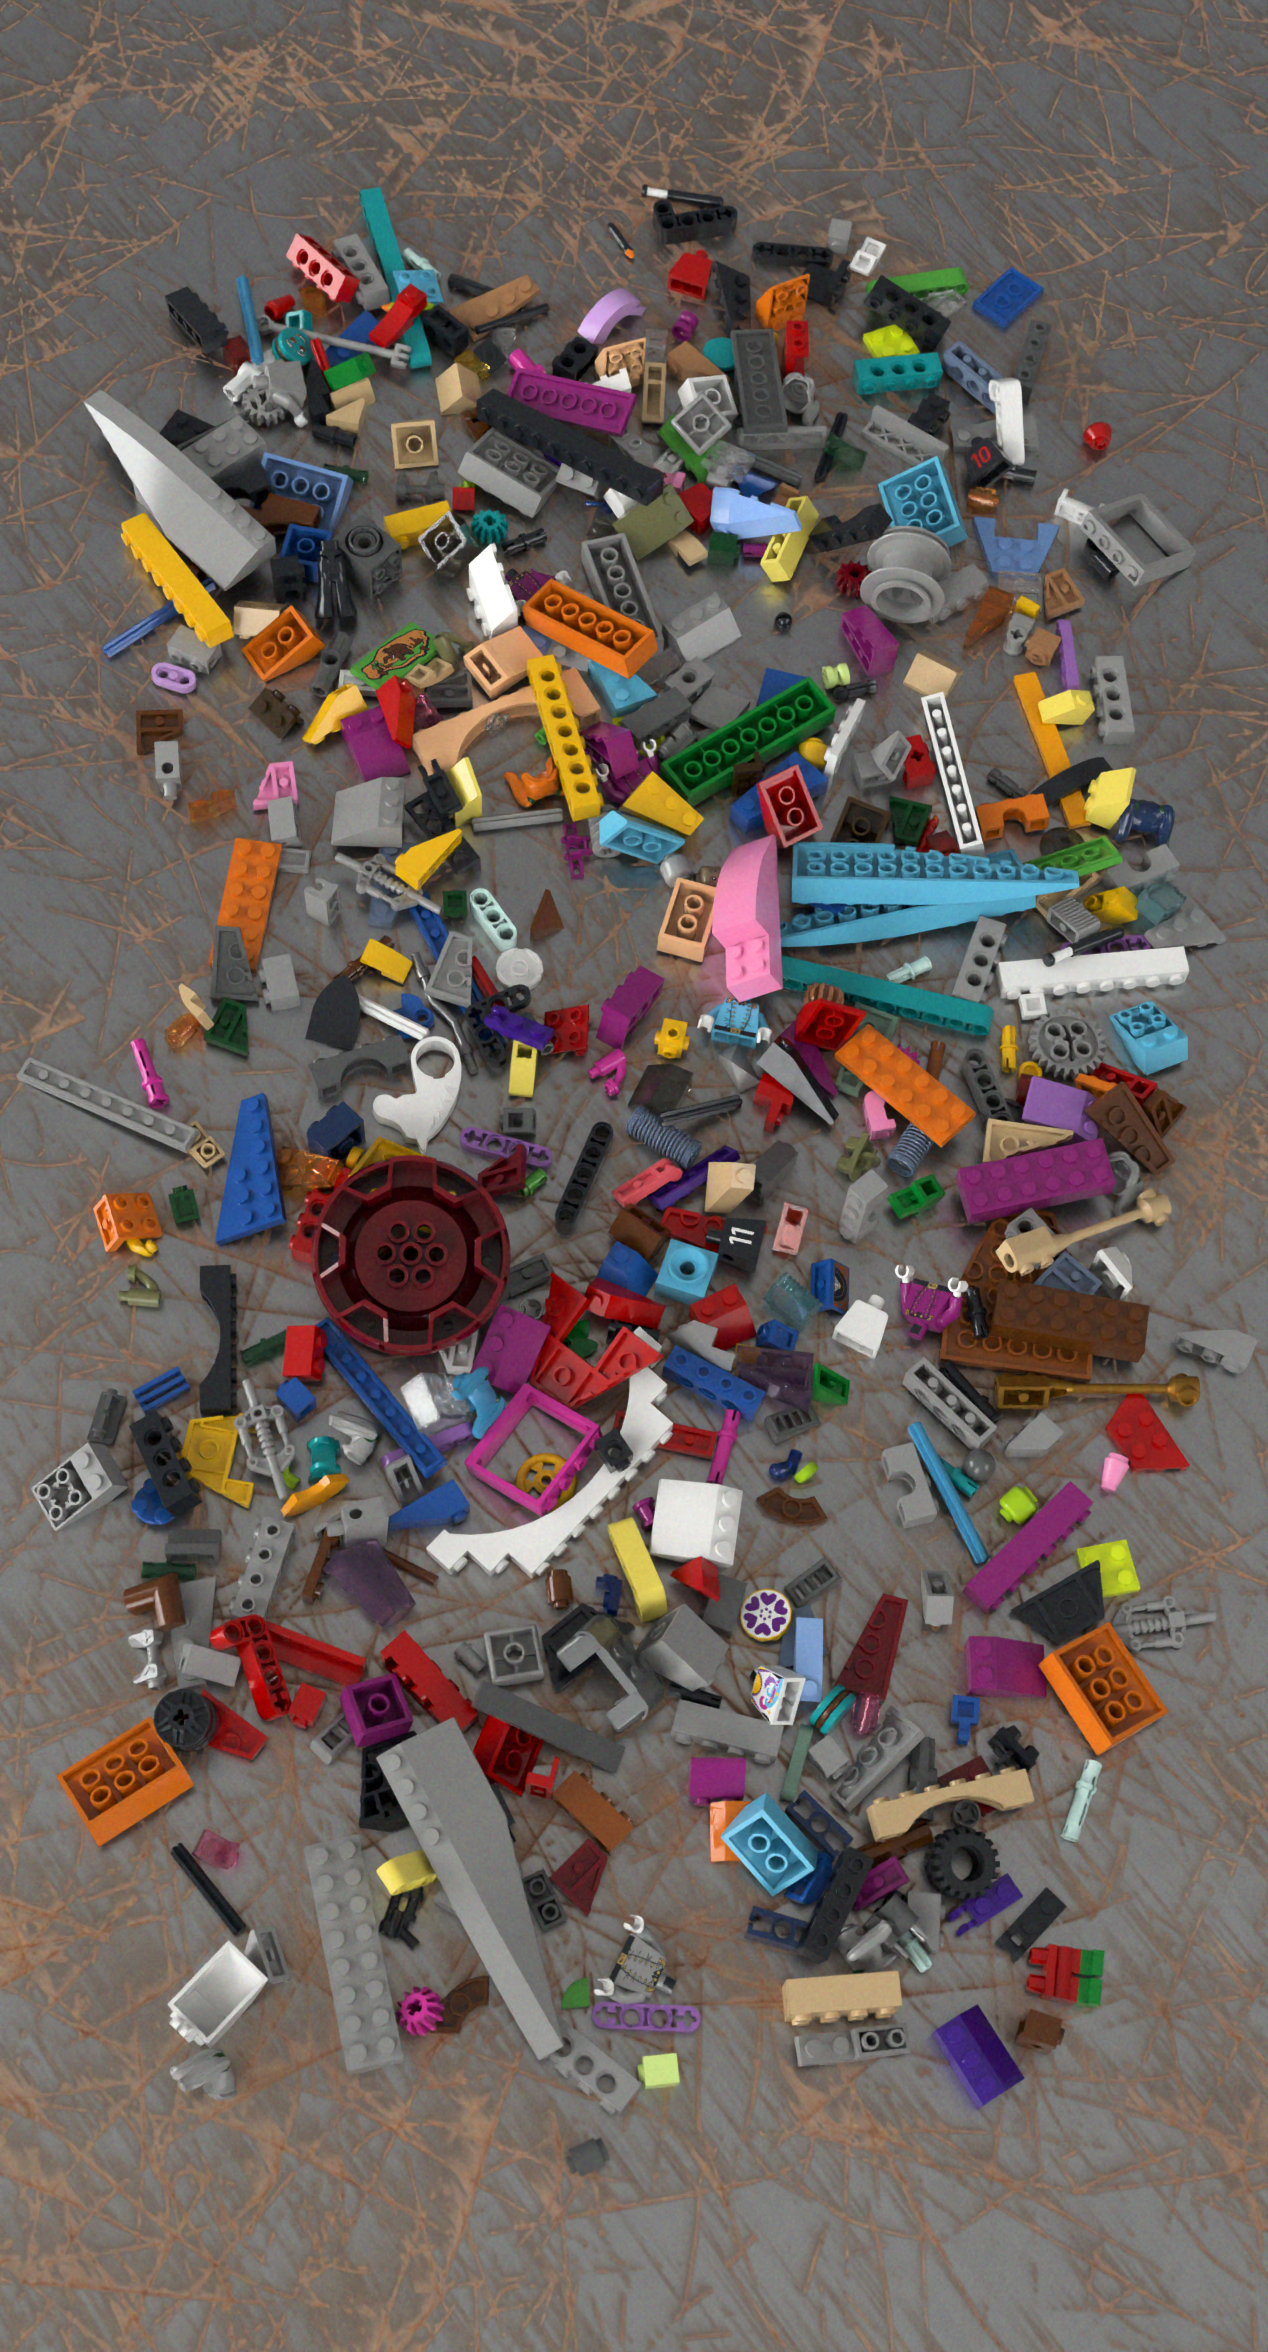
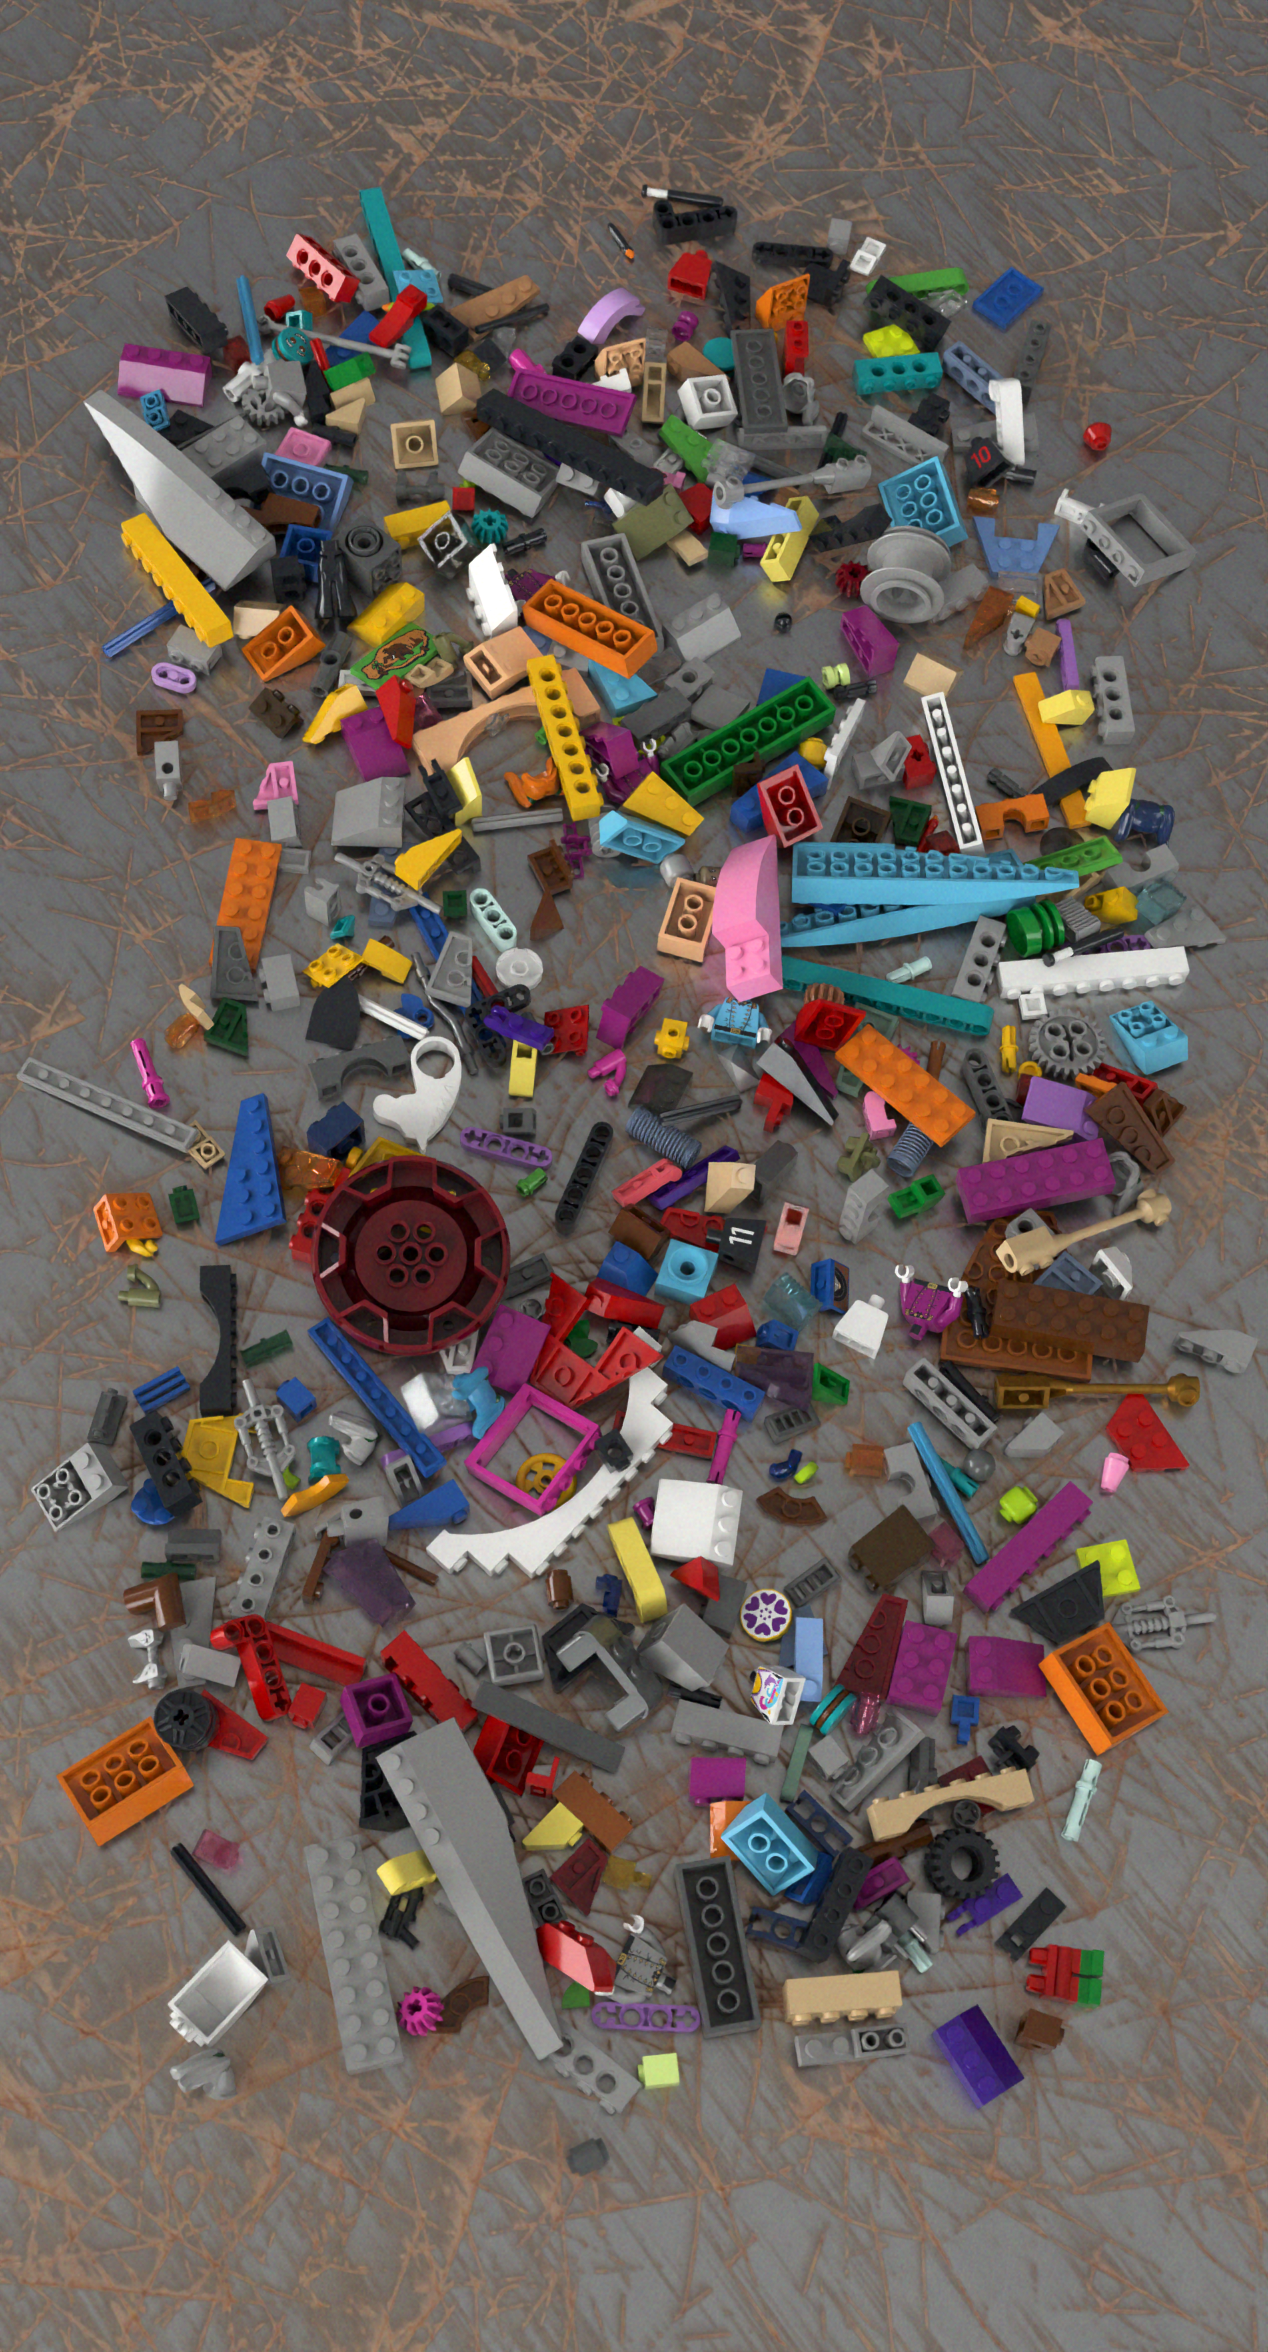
red brick [282,1325,327,1382] -> none
dark red wing [477,1144,527,1197] -> none
light grey brick [671,392,731,456] -> none
none -> slope [117,343,212,408]
none -> dark azure slope [140,389,170,431]
none -> bright pink tile [274,427,331,467]
none -> yellow hinge [302,943,365,988]
none -> teal slope [330,915,355,939]
none -> yellow slope [347,582,425,649]
none -> light yellow slope [522,1802,584,1851]
none -> reddish brown bracket [527,839,575,895]
none -> red wedge [535,1920,617,1992]
none -> clear yellow plate [602,1854,652,1891]
none -> dark grey brick [674,1855,762,2039]
none -> light grey bar [713,455,871,510]
none -> clear orange brick [845,1444,884,1479]
none -> dark brown slope [848,1504,936,1596]
none -> magenta brick [885,1620,958,1717]
none -> clear pink brick [928,1521,965,1568]
none -> green wheel [1006,899,1065,958]

